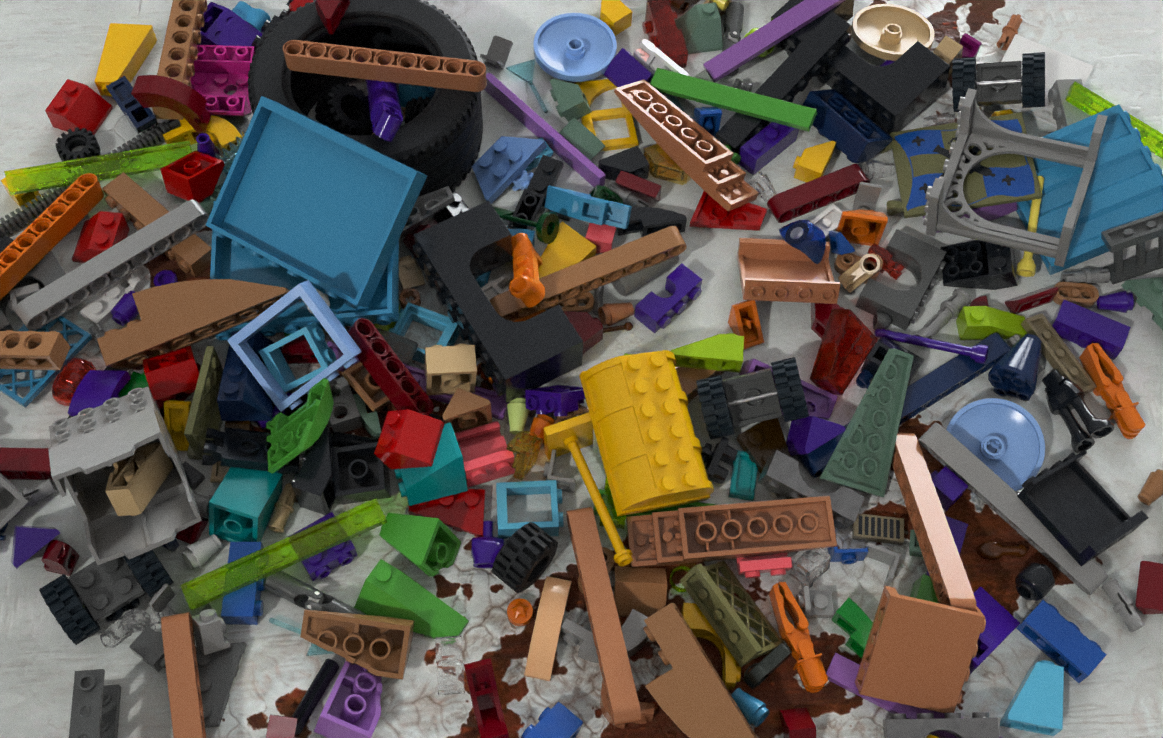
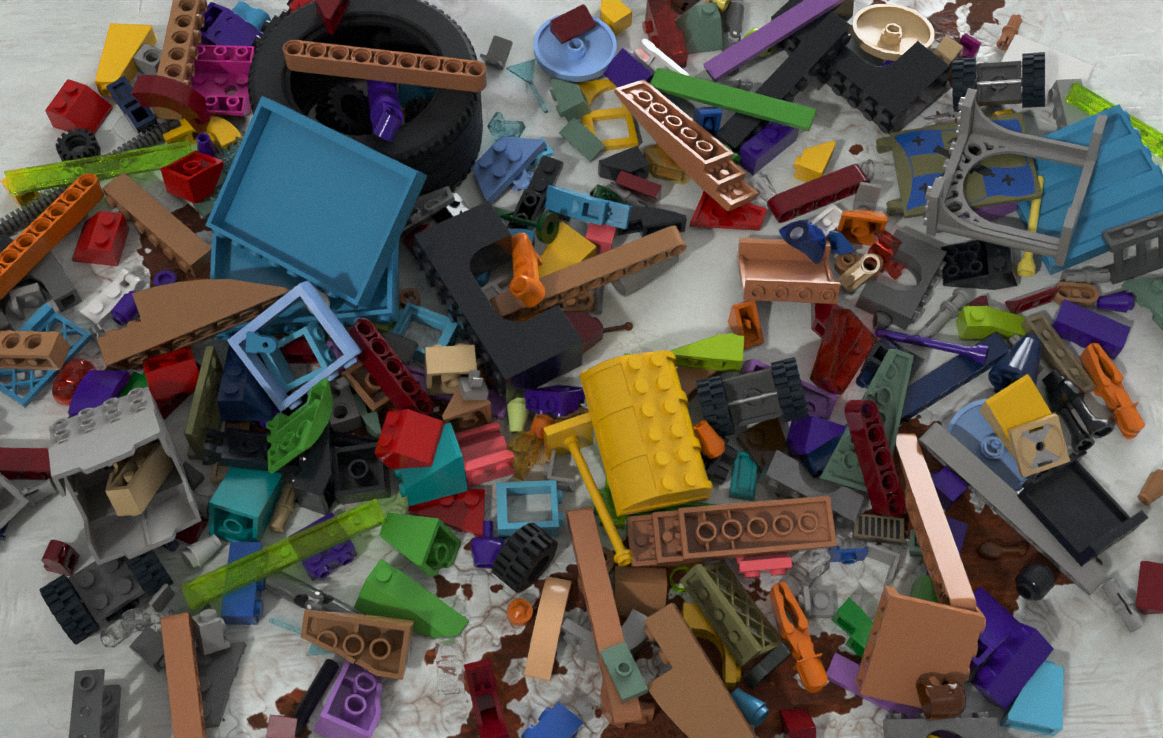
dark purple slope [11,525,60,569] -> none
light grey beam [15,200,209,330] -> none
yellow slope [164,400,192,451] -> none
tan bracket [399,255,425,290] -> none
medium lavender tile [484,72,605,187] -> none
nougat cone [598,302,634,326] -> none
dark purple arch [634,263,703,333] -> none
dark blue slope [802,89,893,163] -> none
blue brick [1016,600,1107,683] -> none
none -> light grey brick [133,43,162,75]
none -> dark azure piece [246,331,278,353]
none -> light grey tile [458,370,489,400]
none -> clear light blue bracket [487,112,526,141]
none -> dark red slope [550,4,596,44]
none -> sand green plate [600,641,648,703]
none -> orange cone [694,420,725,459]
none -> dark red beam [844,400,905,517]
none -> clear red slope [873,230,902,256]
none -> reddish brown helmet [916,678,966,721]
none -> dark purple brick [971,622,1054,710]
none -> yellow slope [979,374,1052,459]
none -> tan piece [1007,413,1070,478]

